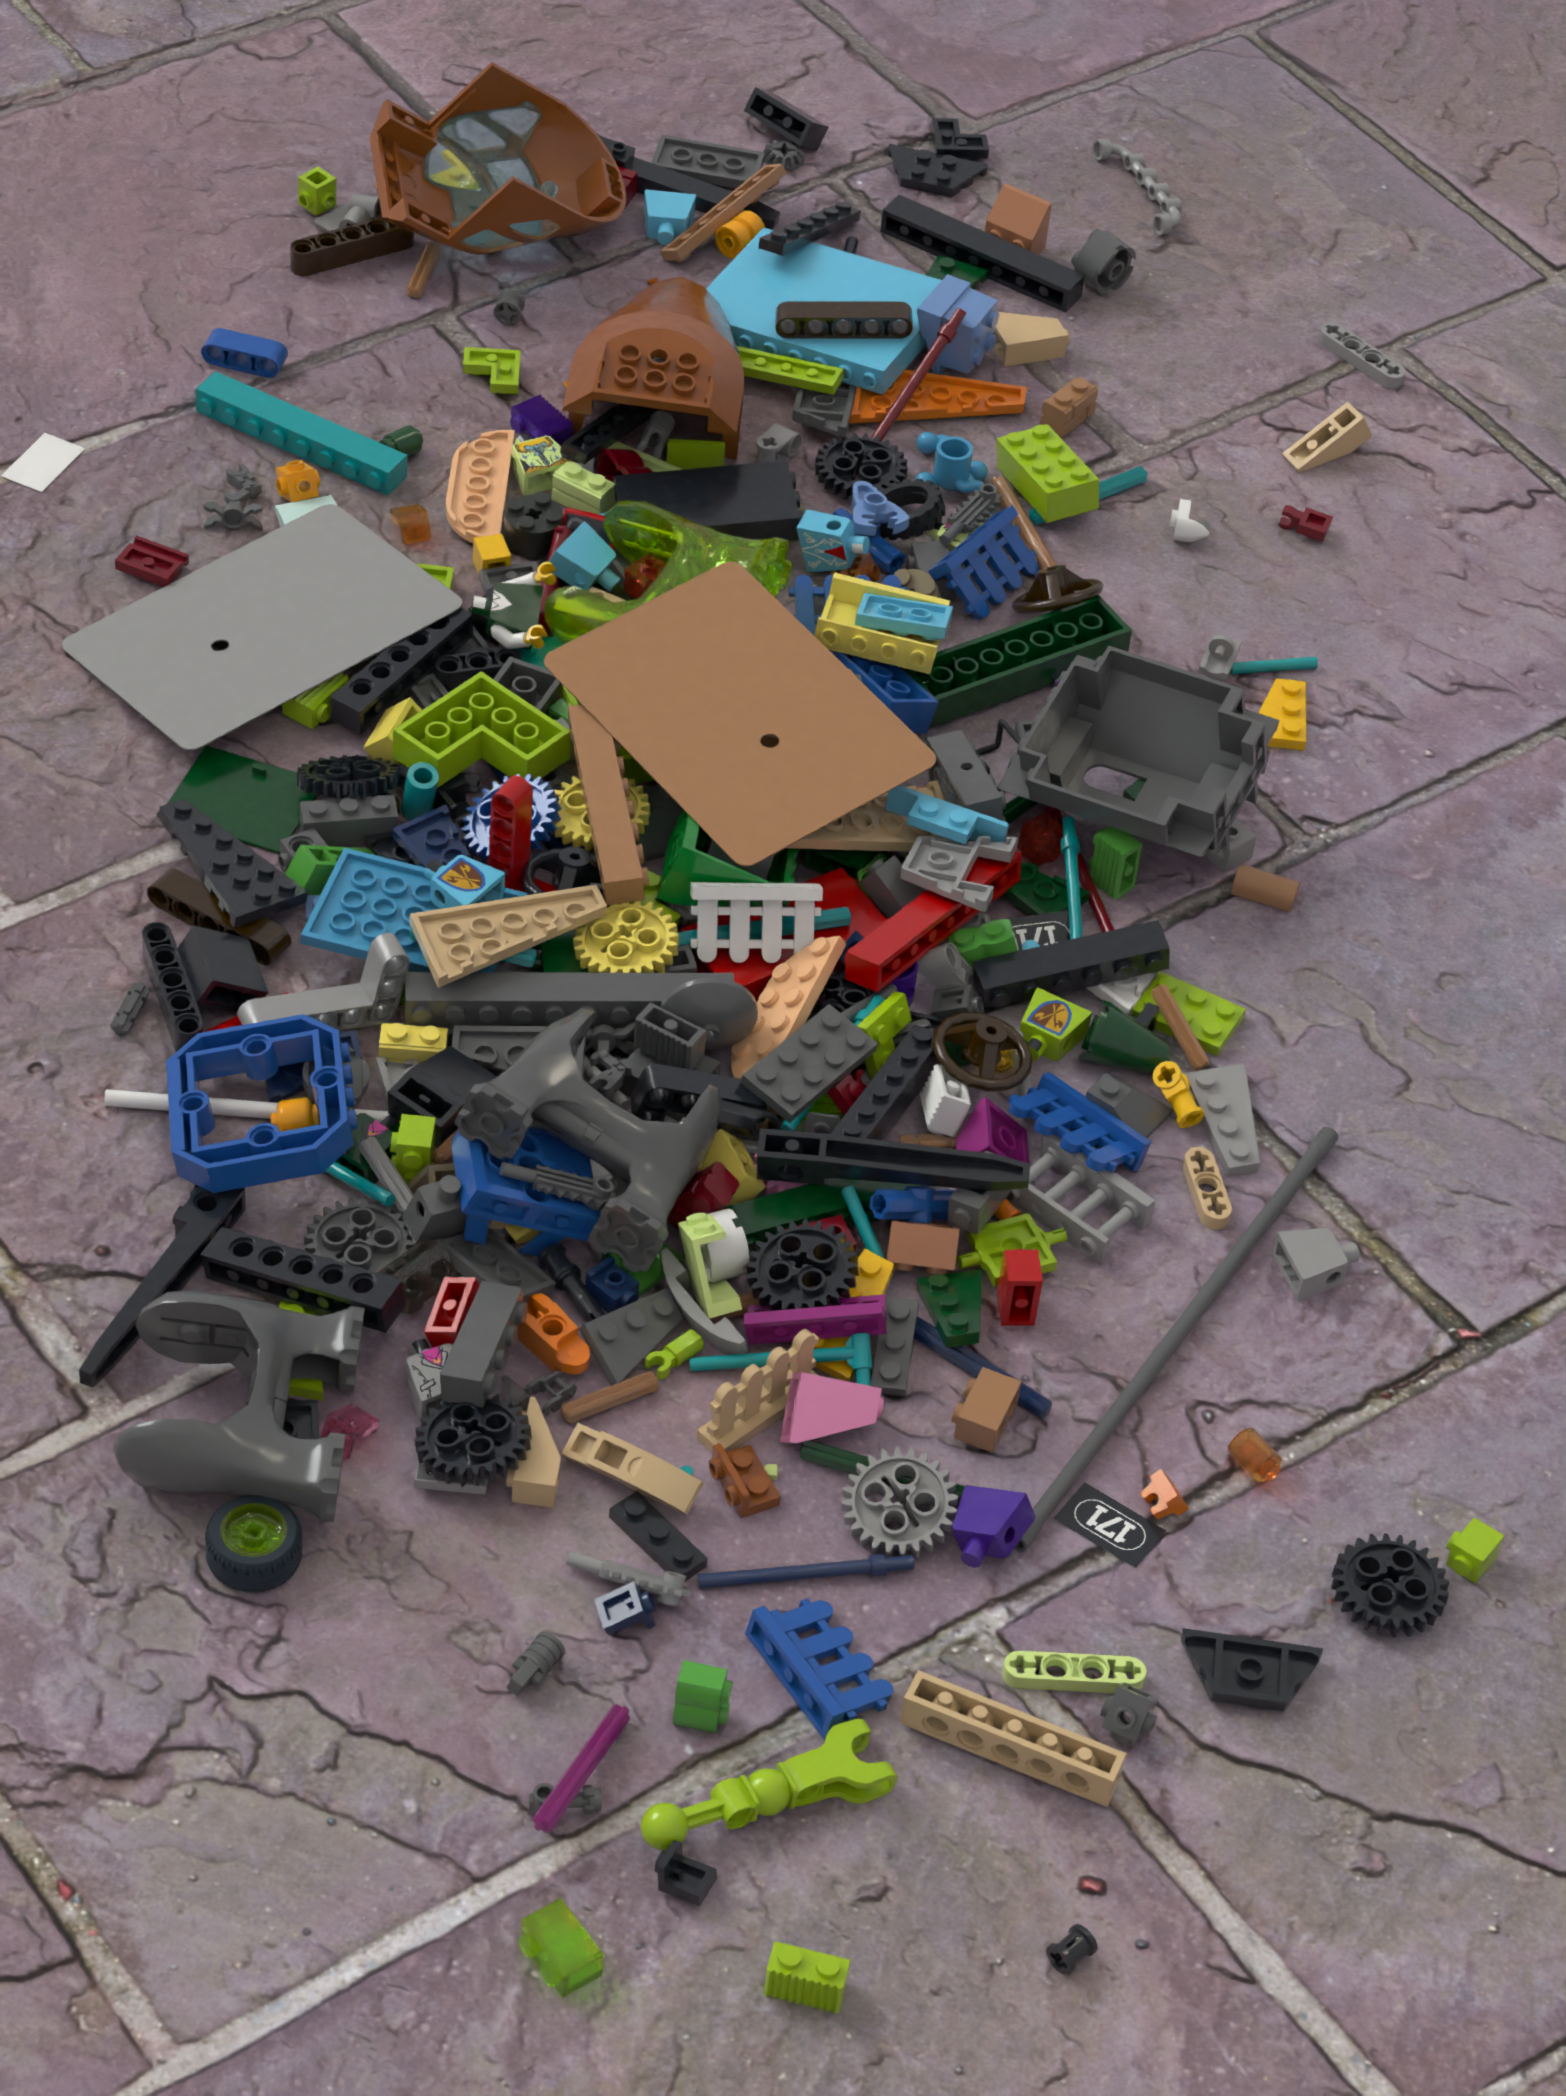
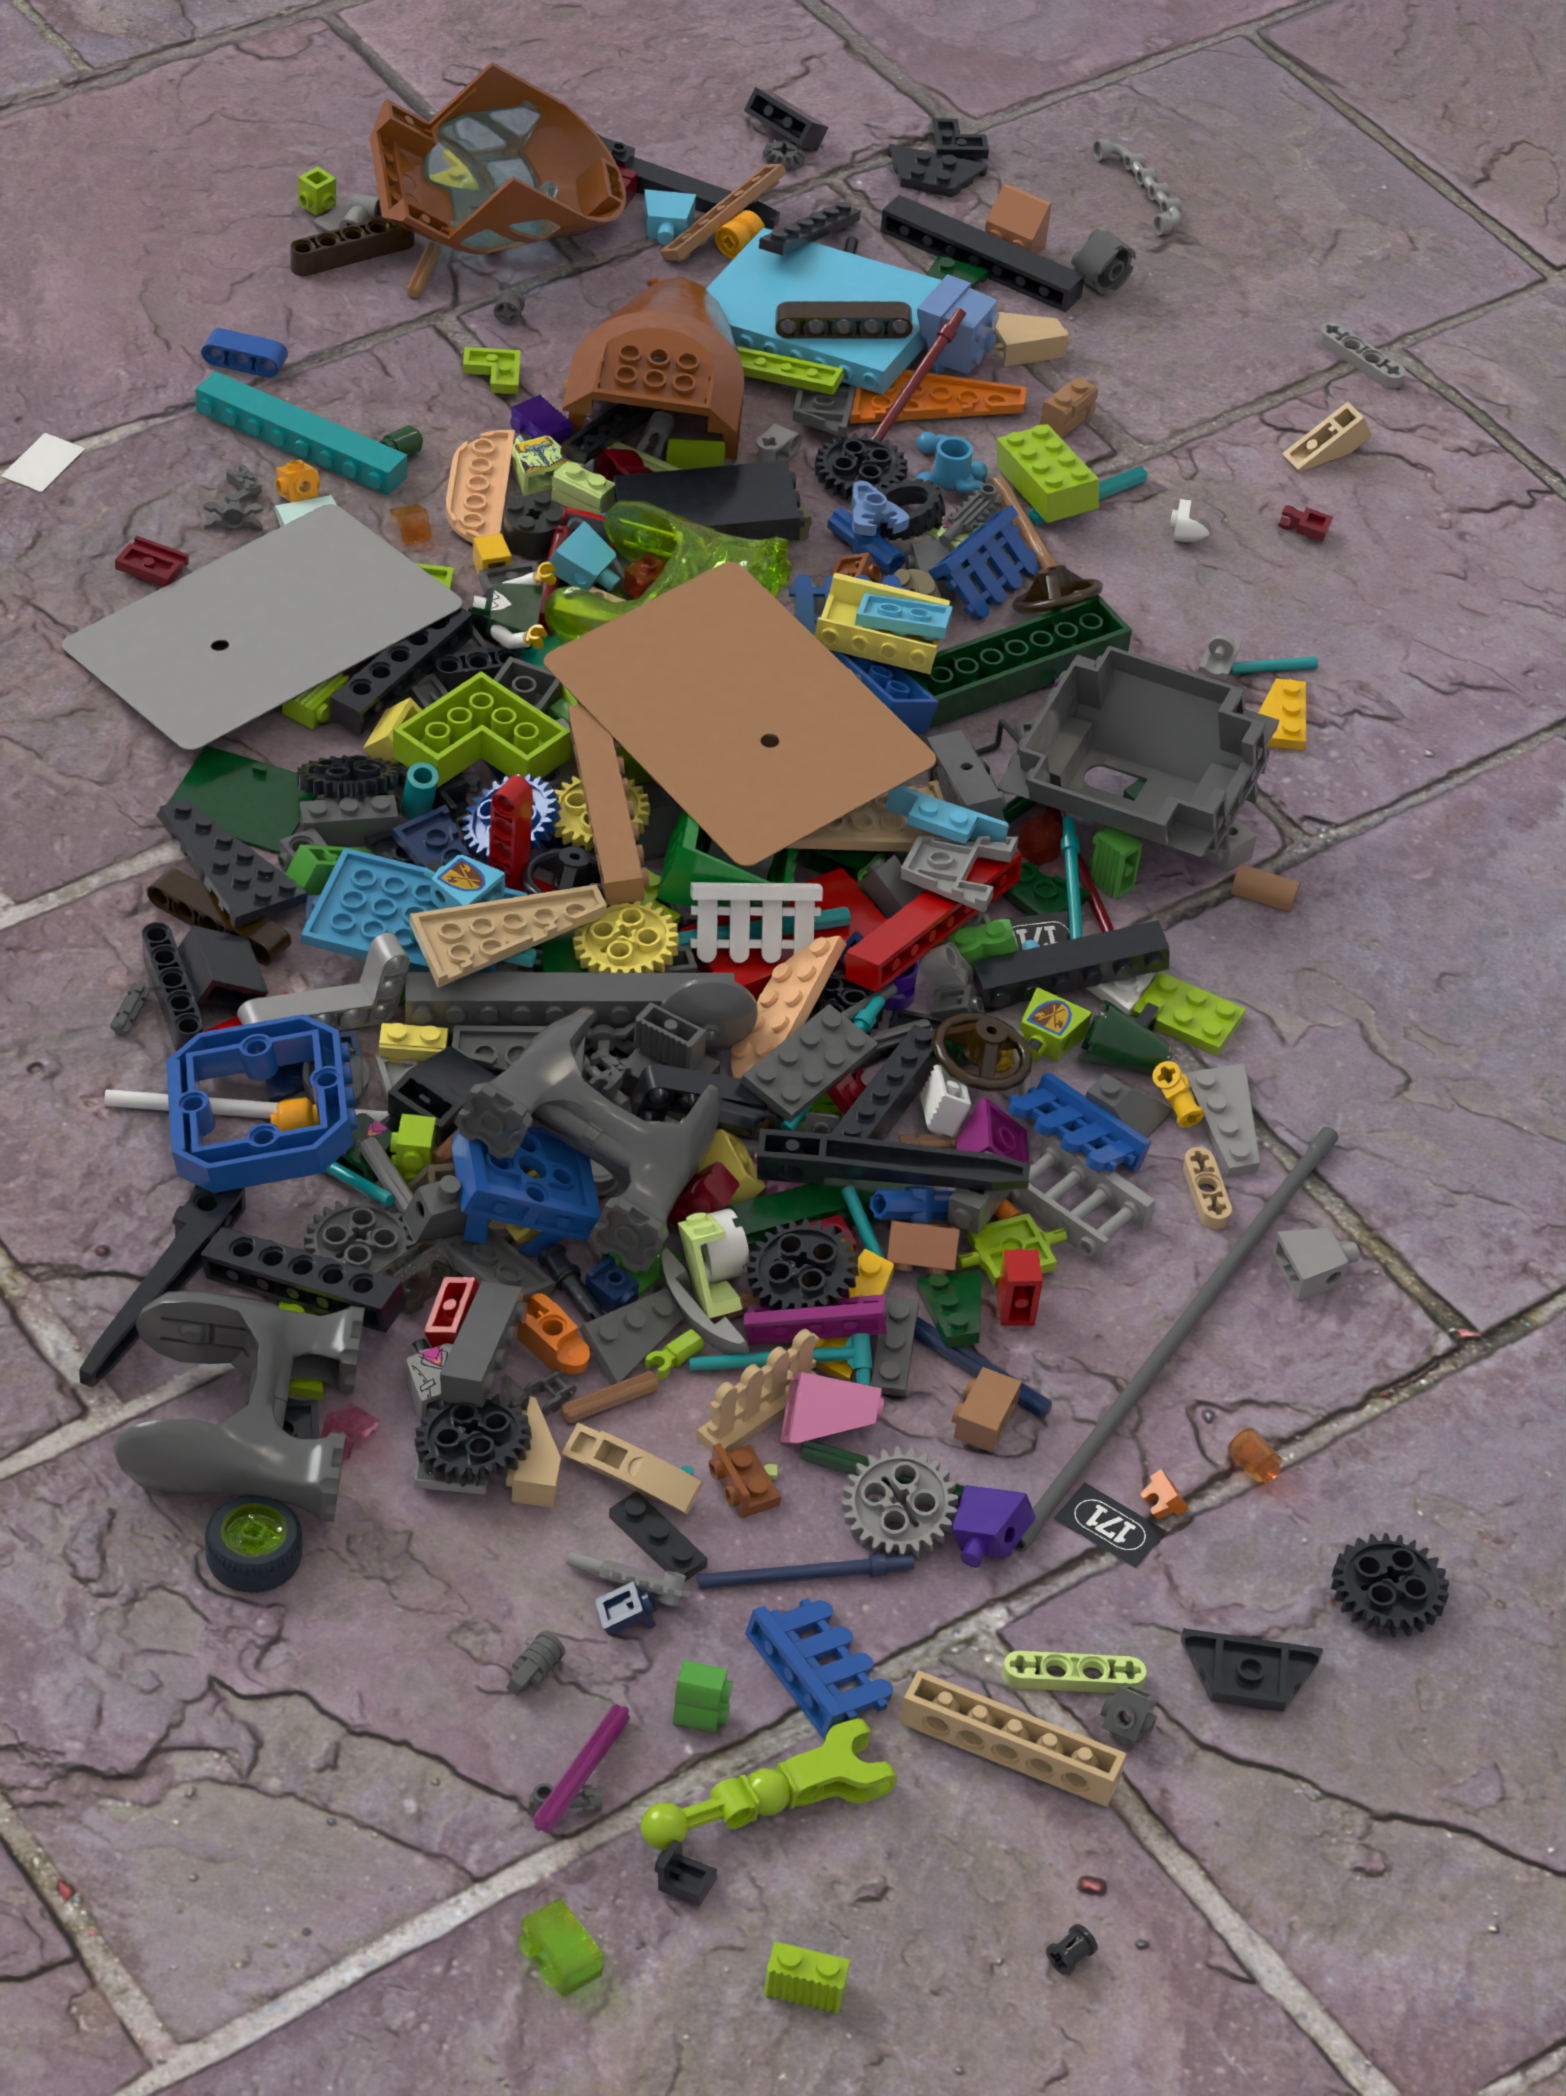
dark grey piece [499,1162,618,1210] -> none
dark grey plate [651,134,765,188] -> none
medium azure torso [796,510,870,572] -> none
lime plate [857,991,912,1080] -> none
medium nougat axle [1151,984,1210,1071] -> none
lime brick [1446,1517,1504,1583] -> none

